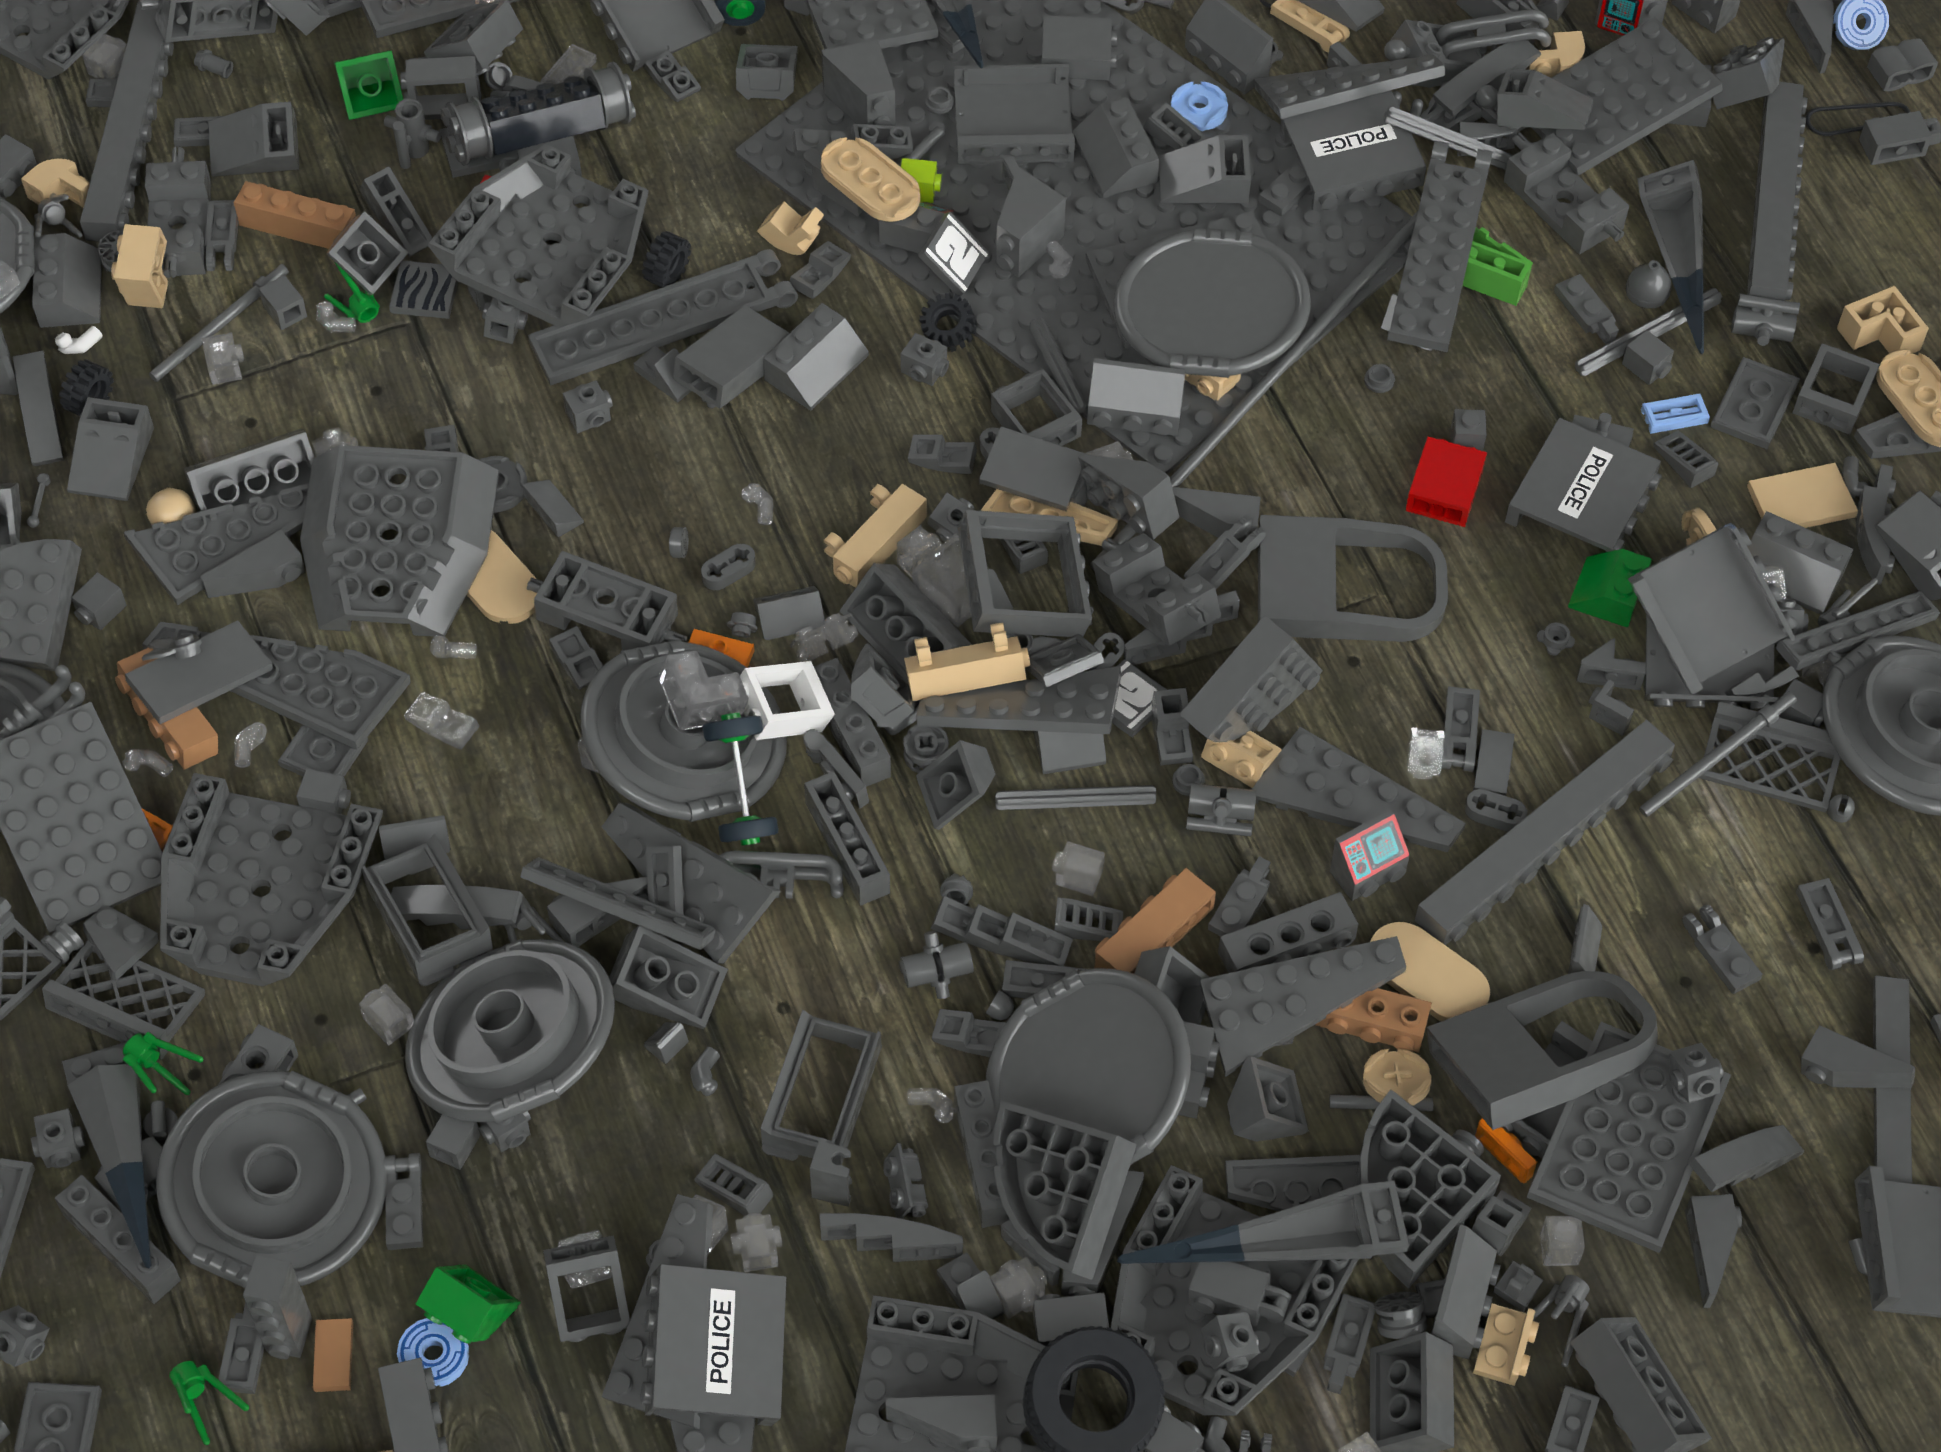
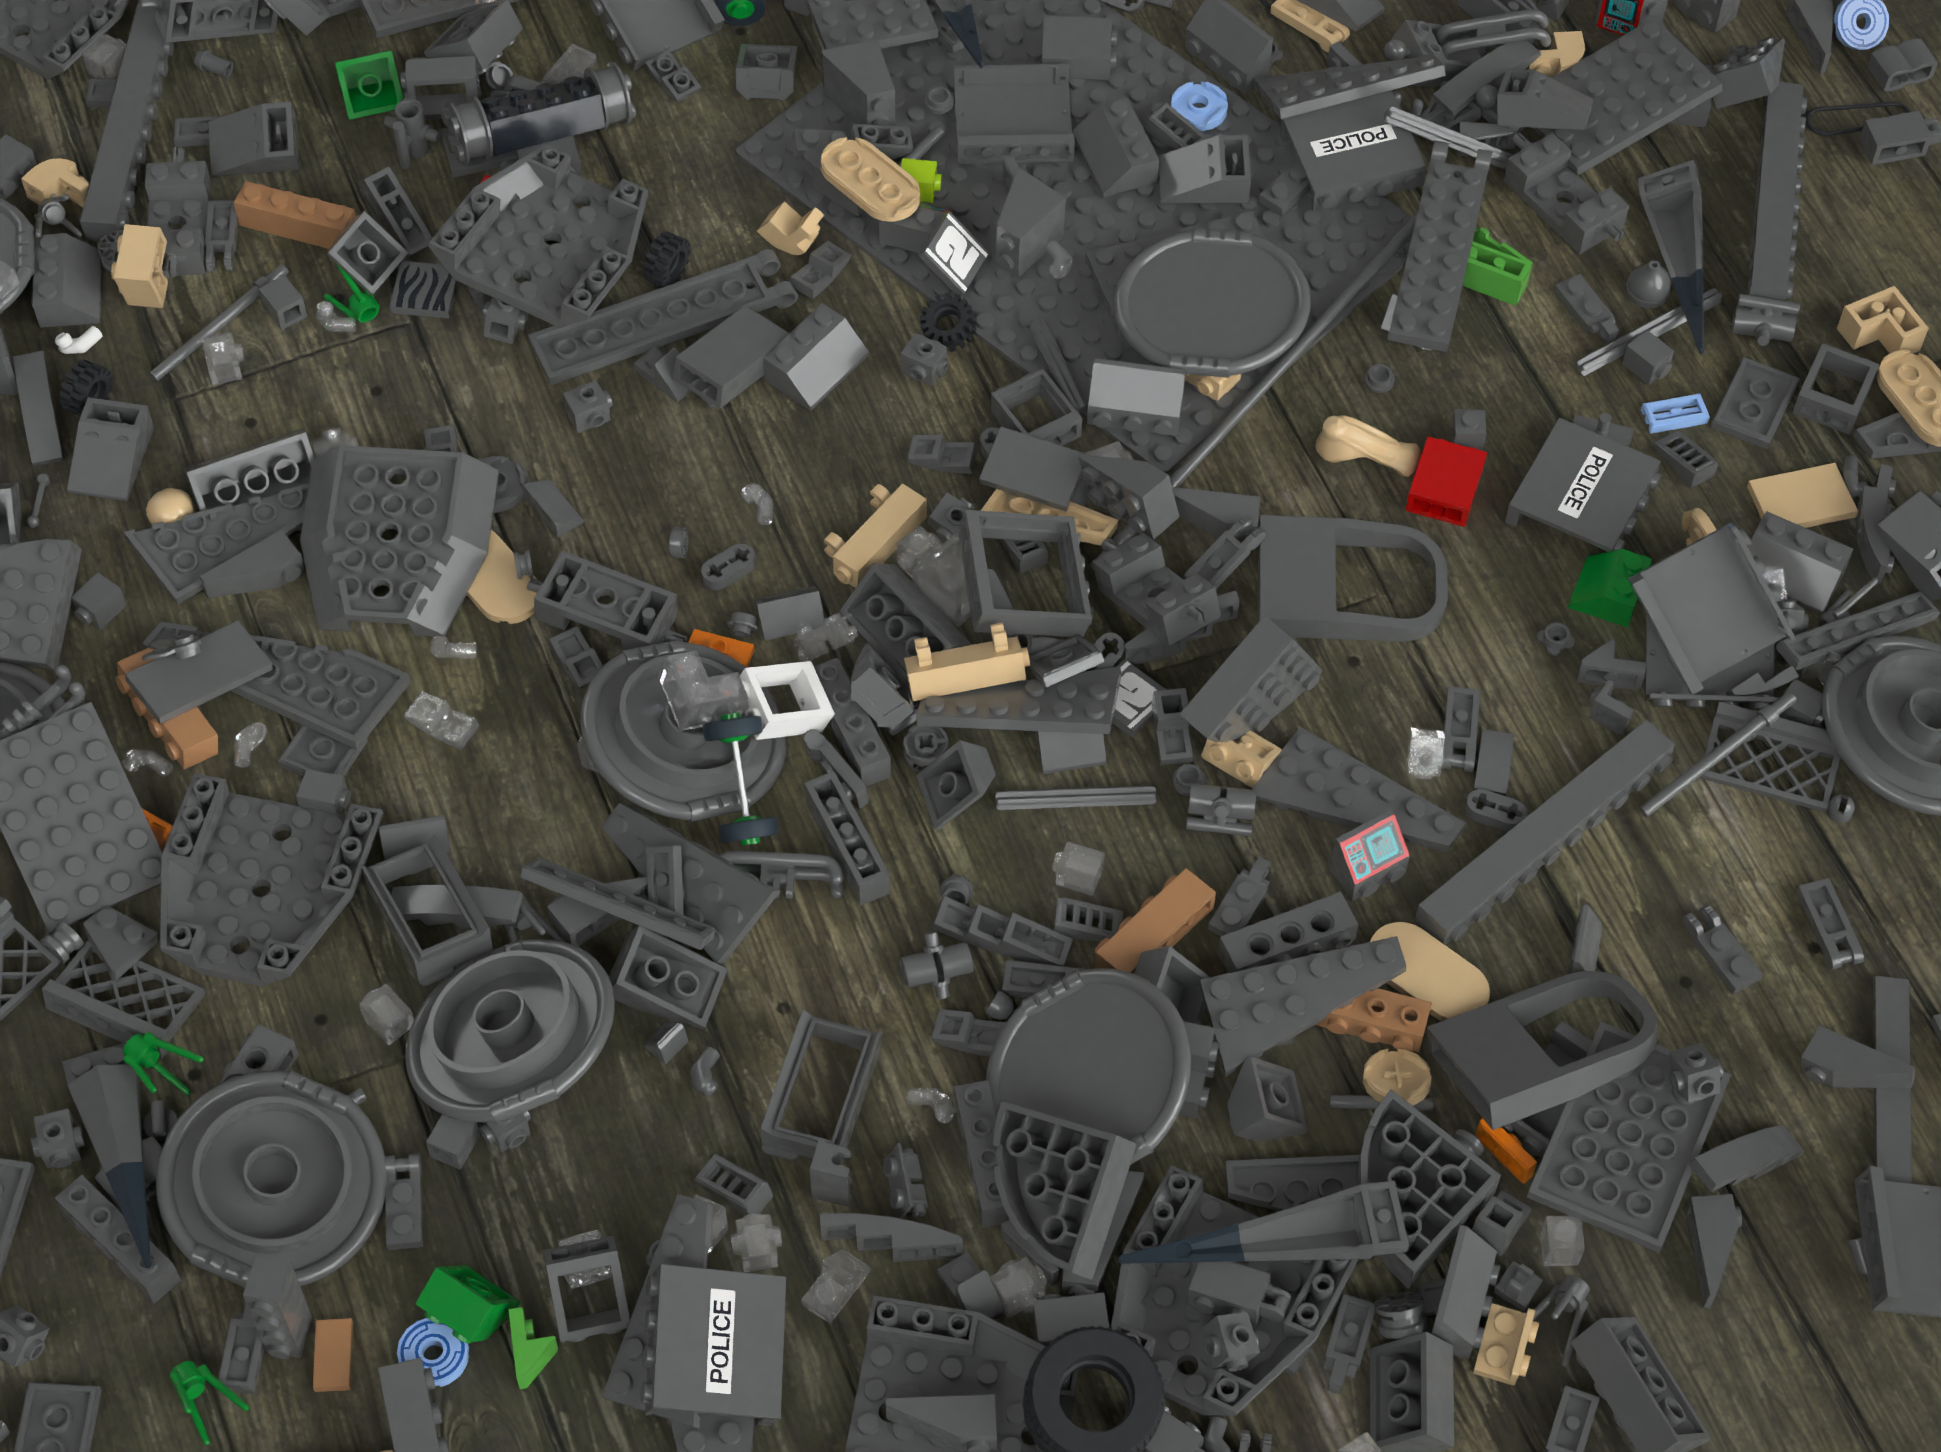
none -> bright green slope [508,1307,558,1389]
none -> dark grey bush [513,550,533,580]
none -> clear slope [801,1249,871,1324]
none -> tan hair [1315,415,1421,477]

